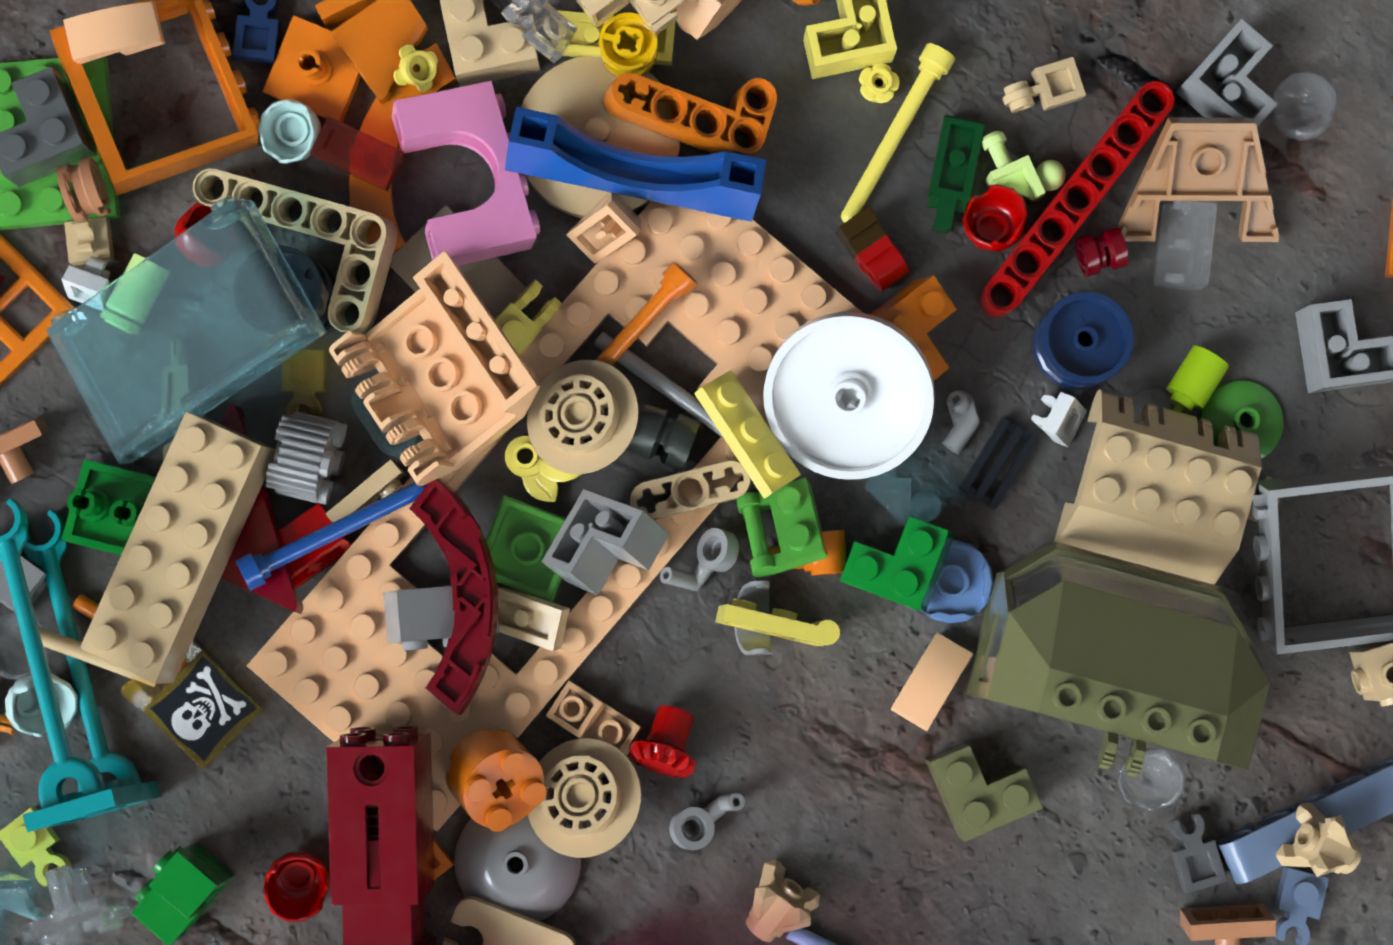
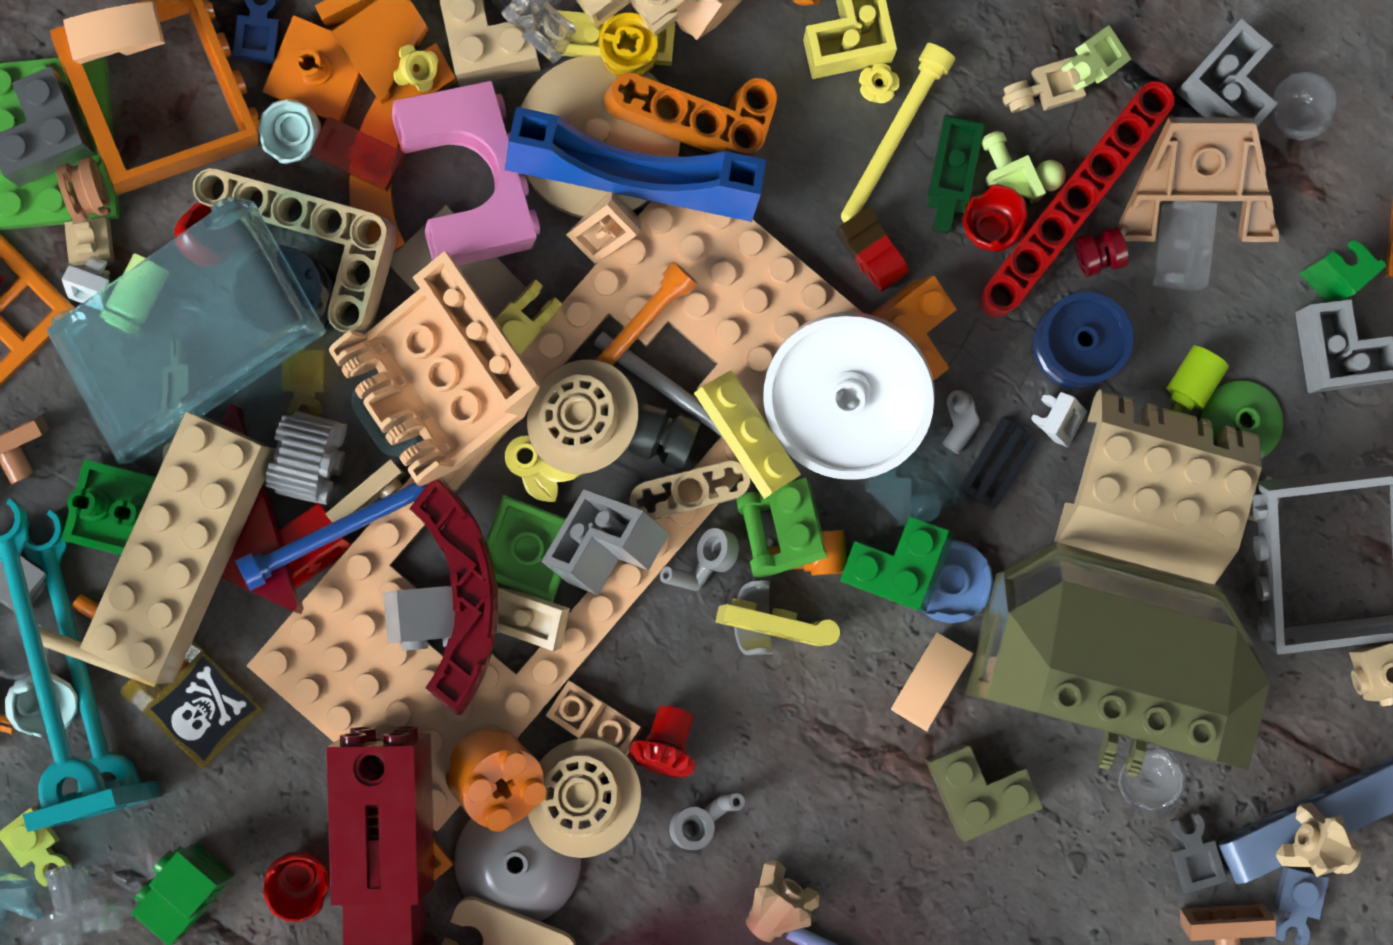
none -> yellowish green plate [1061,25,1131,91]
none -> green hinge [1299,240,1387,303]

